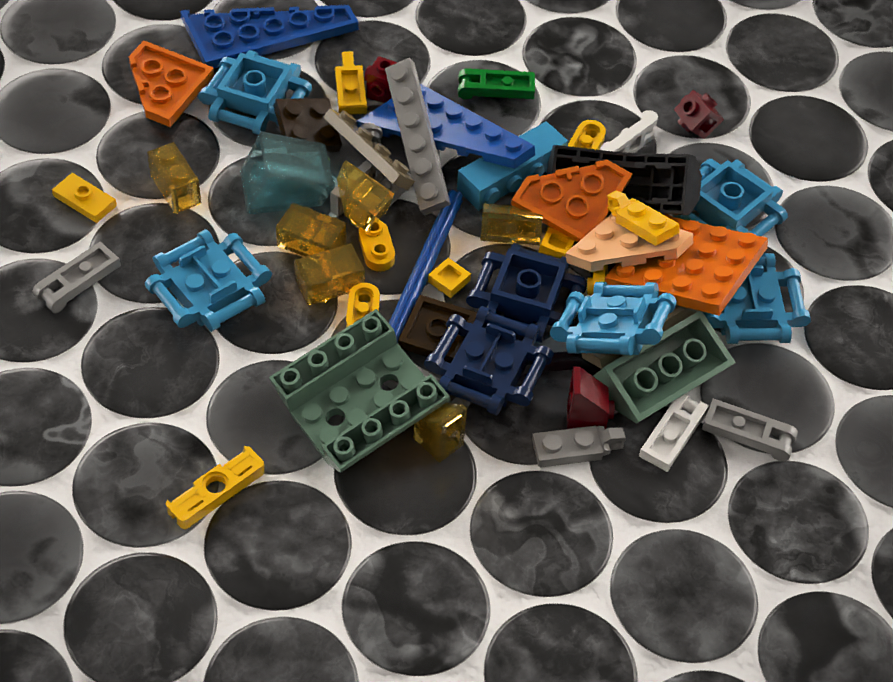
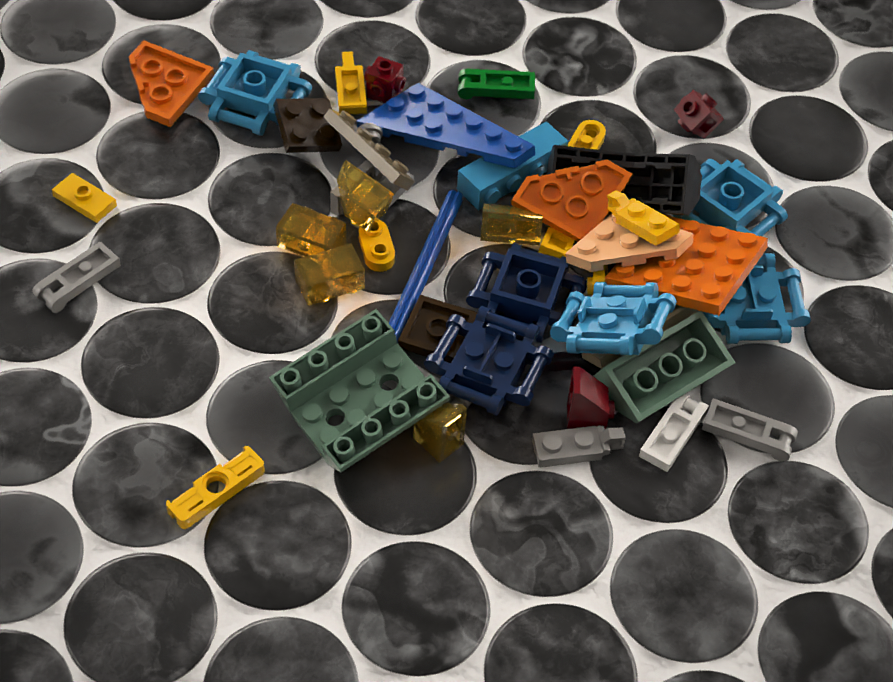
dark azure brick [144,229,272,332] -> none
clear yellow brick [147,142,202,214] -> none
blue wing [180,5,359,68] -> none
clear light blue slope [240,131,335,214] -> none
yellow plate [346,283,380,328] -> none
light grey plate [385,57,451,215] -> none
yellow plate [428,258,471,298] -> none
white plate [599,110,658,153] -> none

